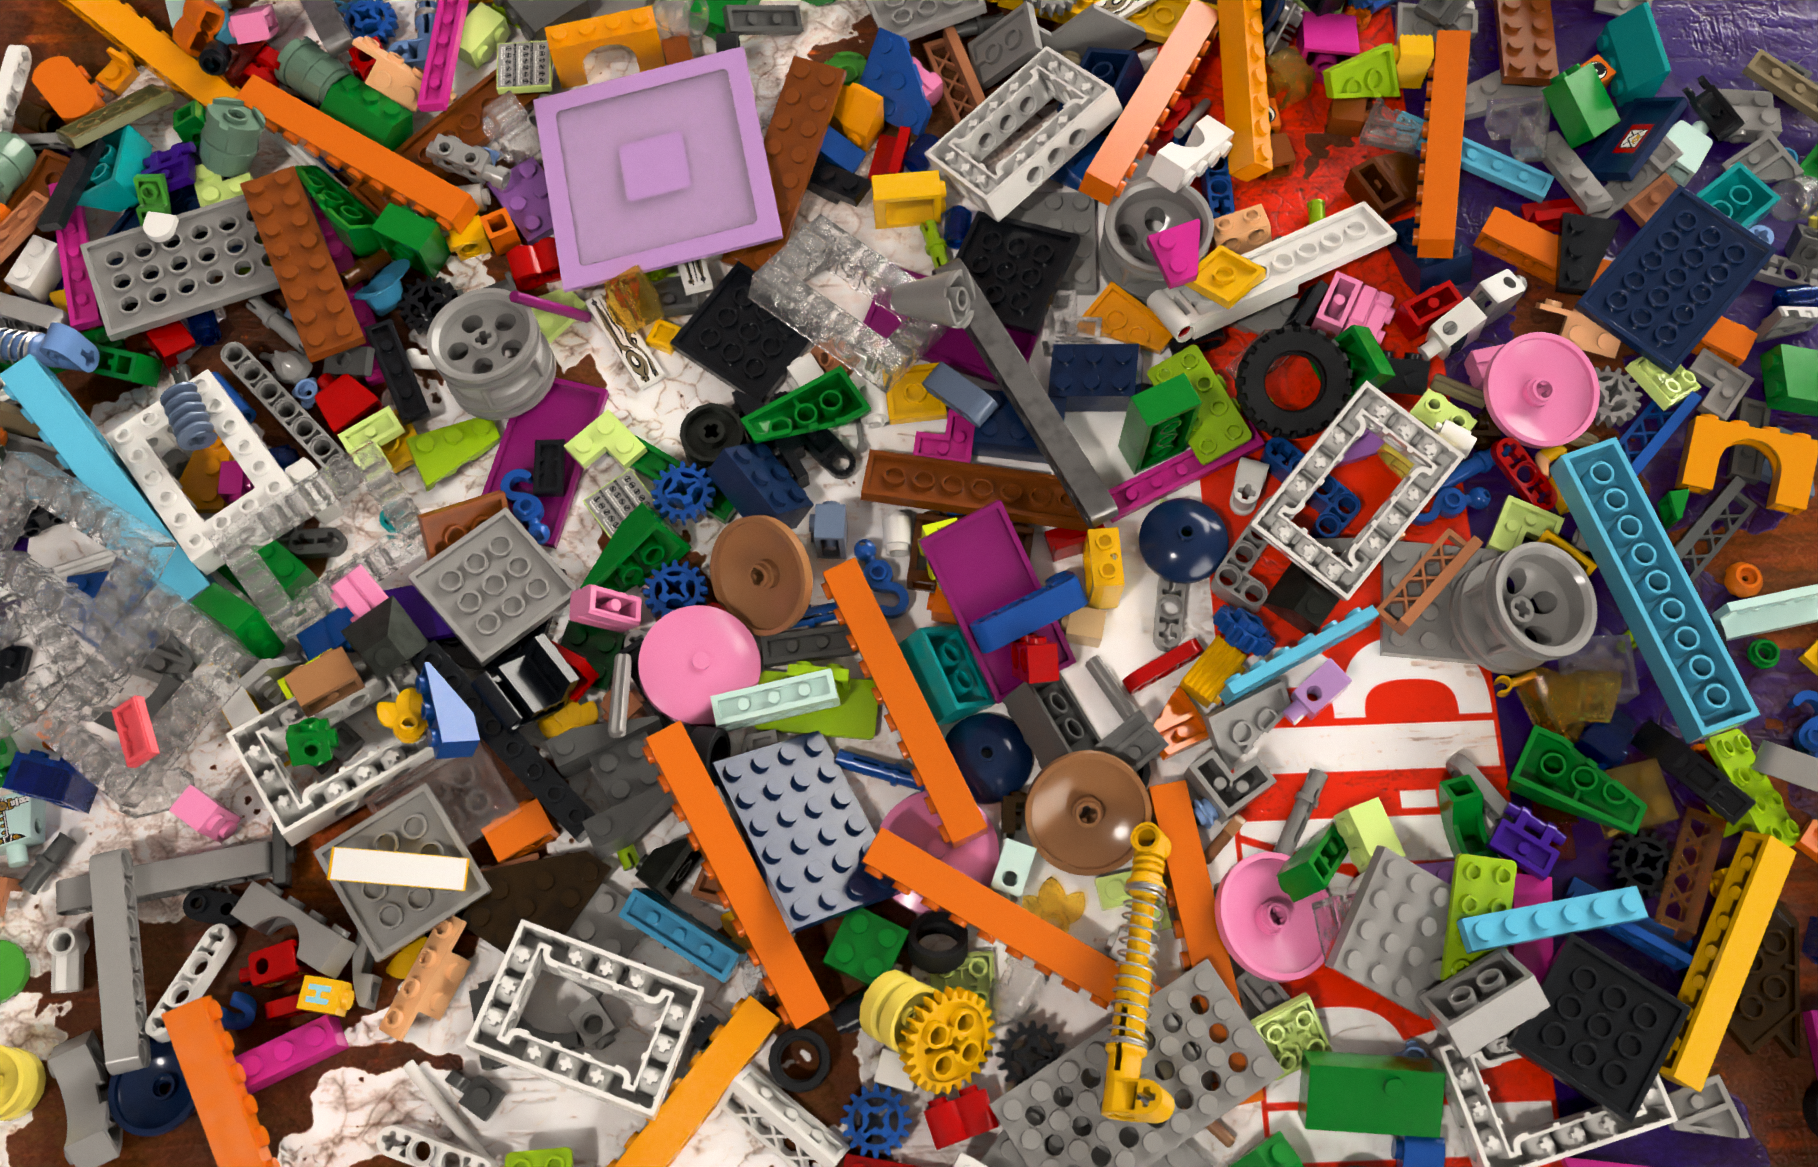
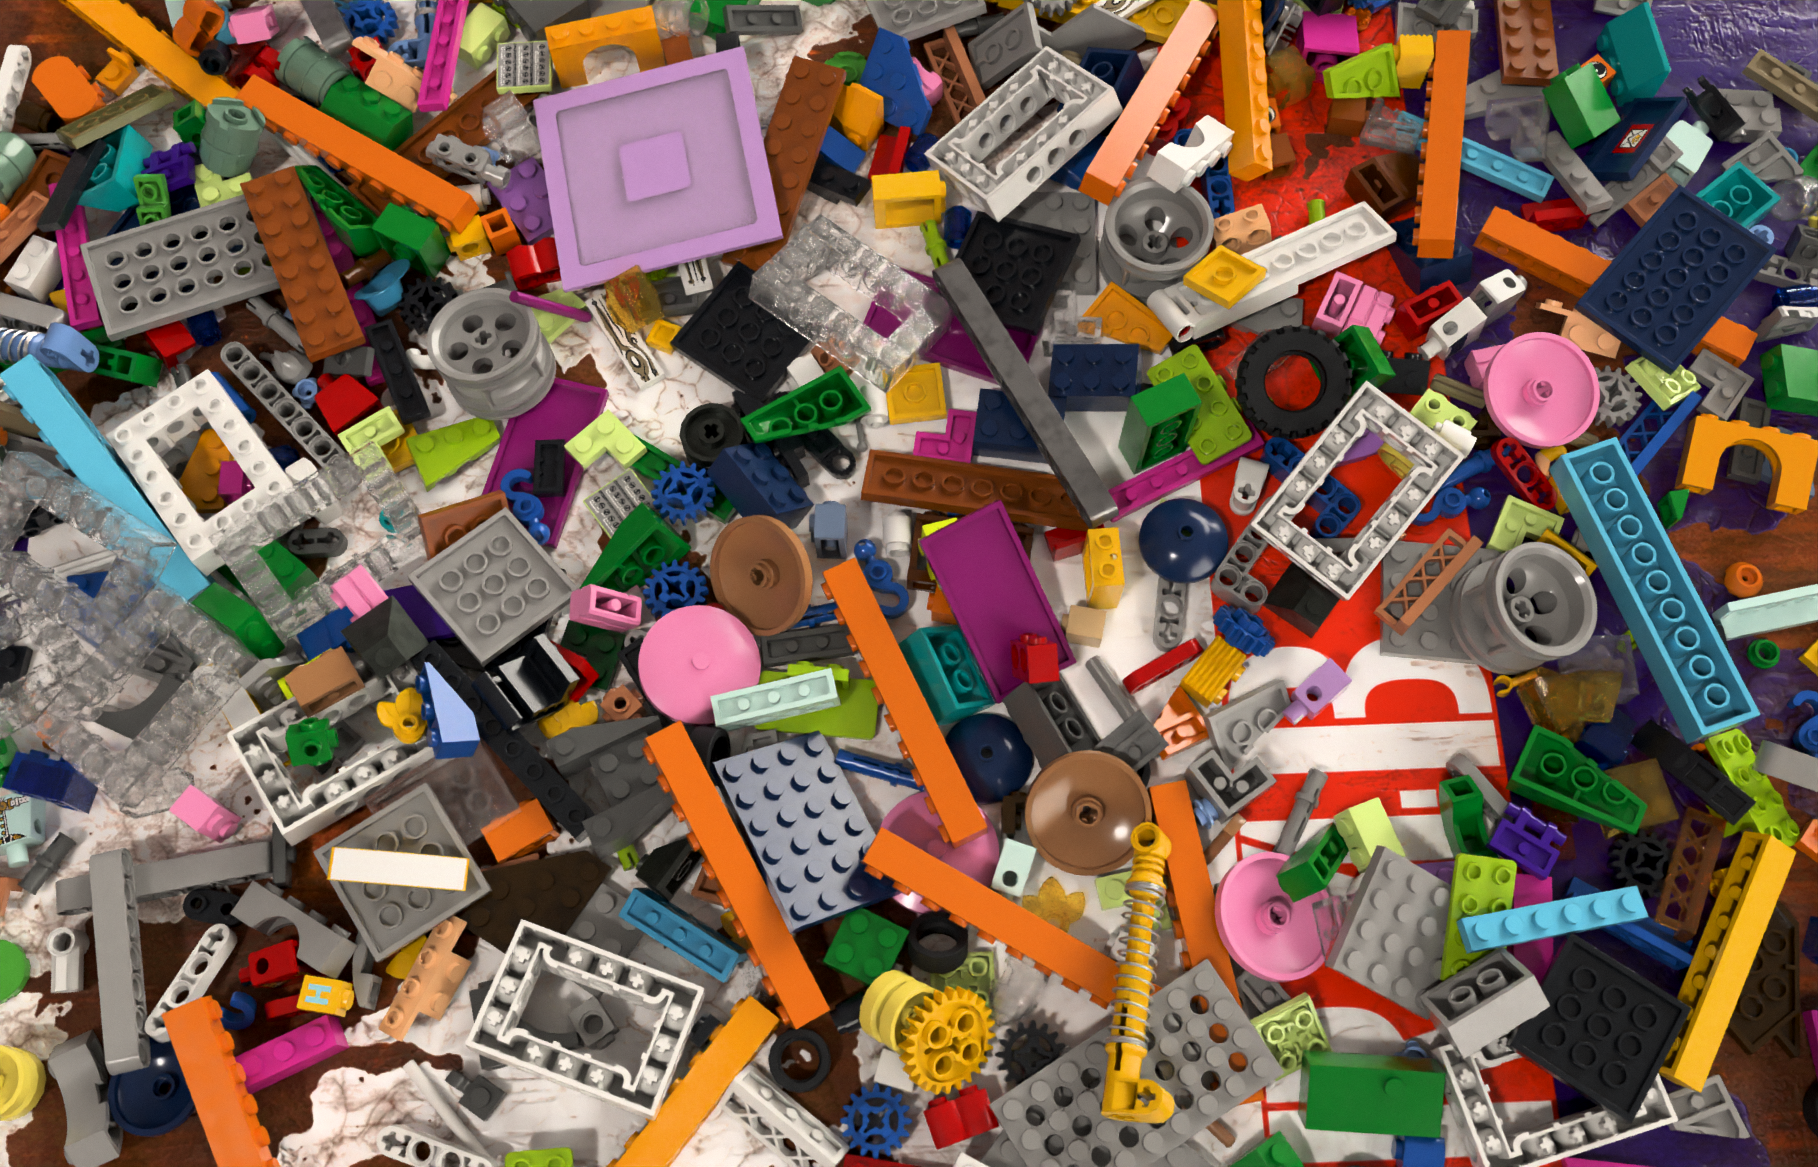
coral plate [111,695,160,768] -> none
white tile [143,211,179,242] -> none
sand blue piece [160,382,218,451] -> none
light grey axle [608,653,632,738] -> none
light grey cone [891,269,976,329] -> none
sand blue beam [921,361,999,428] -> none
blue beam [969,570,1089,654] -> none
dark pink wing [1146,218,1200,289] -> none
light grey bar [1173,98,1211,139] -> none
medium azure plate [1219,604,1380,705] -> none
black plate [1283,280,1329,327] -> none
black wing [1555,212,1620,296] -> none
dark grey fence [1673,476,1757,583] -> none

